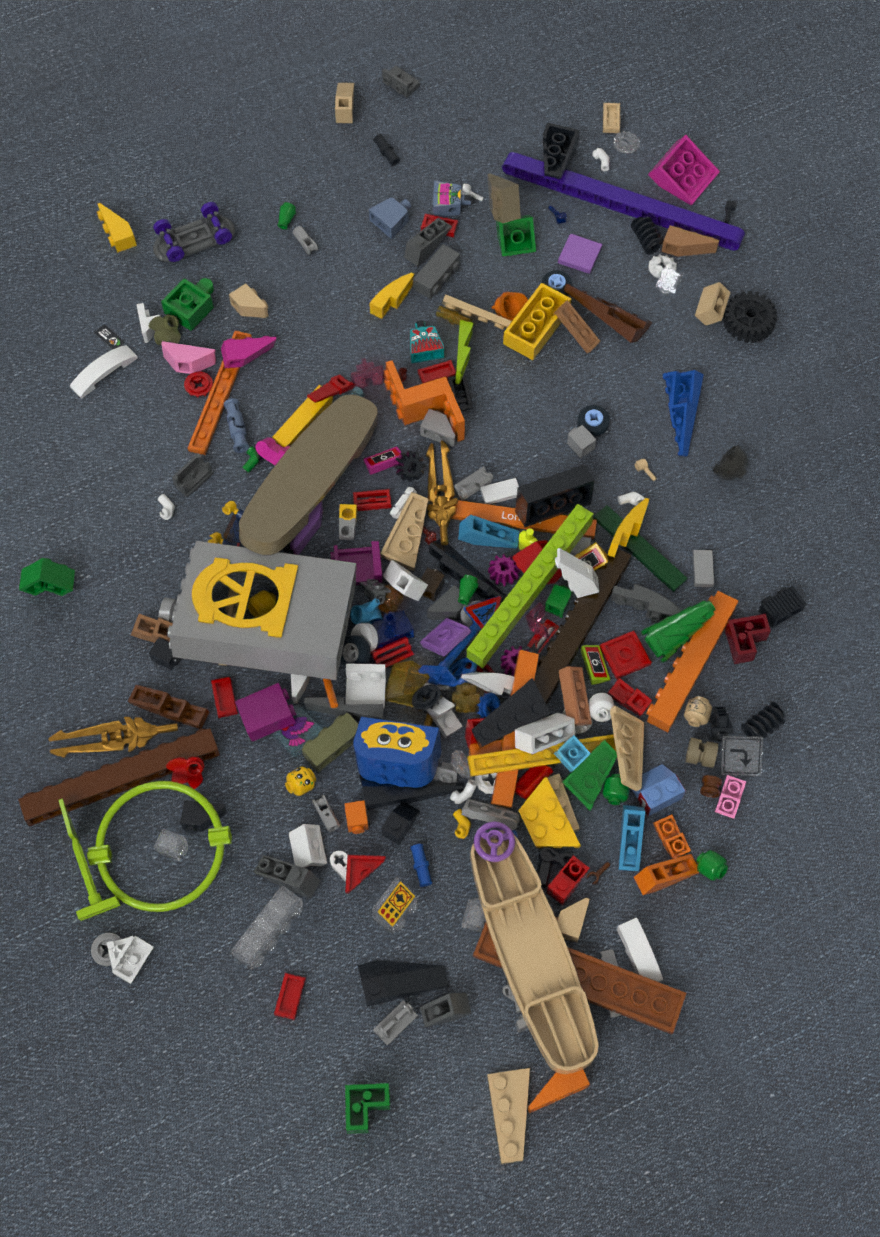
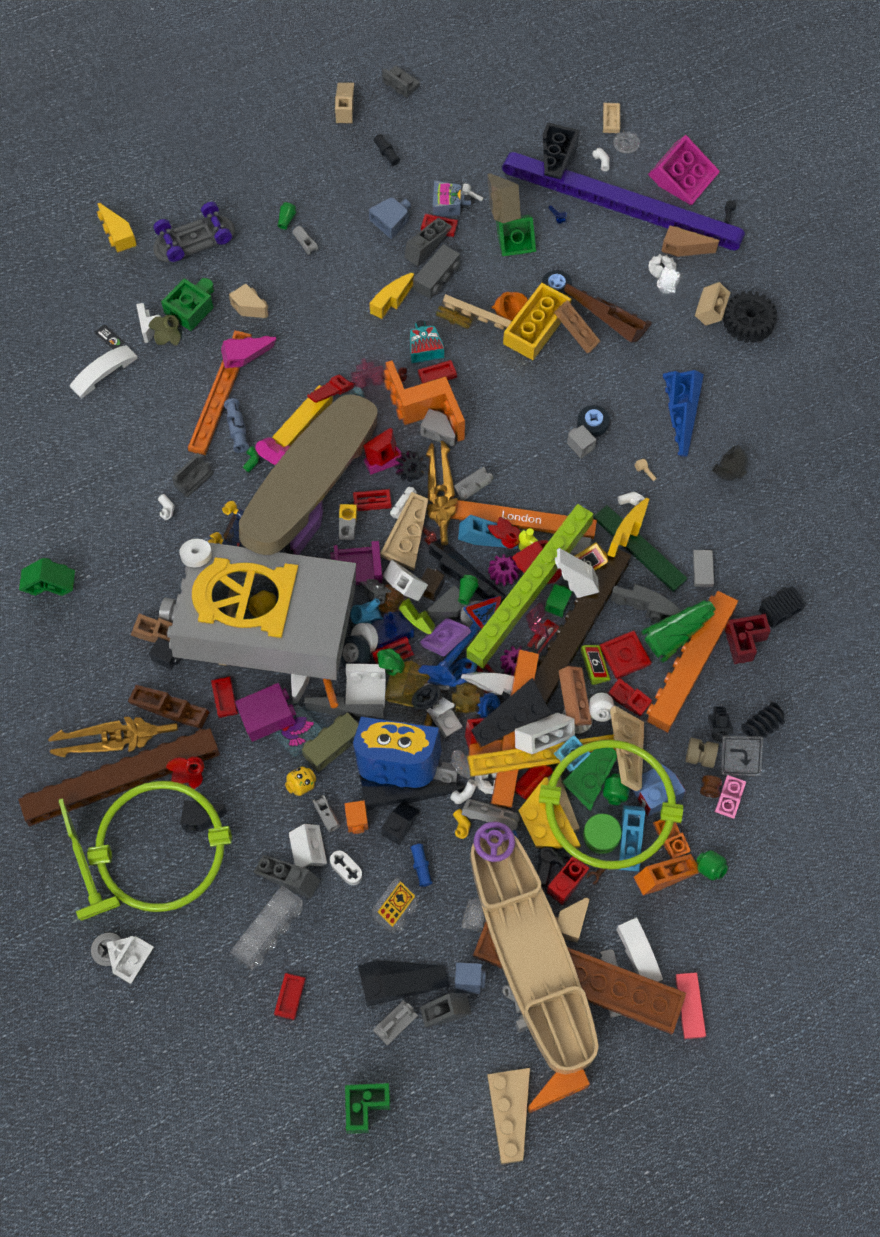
clear brick [154,829,188,861] -> none
bright pink slope [162,341,216,374] -> none
red gear [184,371,213,398] -> none
red tile [345,855,386,894] -> none
black slope [447,374,473,411] -> none
lime slope [455,320,474,384] -> none
white tile [480,478,519,505] -> none
black brick [515,465,595,527] -> none
medium lavender tile [558,234,602,274] -> none
black piece [631,217,664,255] -> none
tan head [684,696,712,727] -> none
none -> white piece [180,539,212,568]
none -> red slope [363,428,396,466]
none -> green piece [377,648,405,676]
none -> lime slope [399,598,436,634]
none -> sand blue brick [455,963,486,994]
none -> red plate [488,517,521,549]
none -> lime piece [538,740,683,869]
none -> bright green head [583,814,622,854]
none -> coral tile [675,973,706,1039]

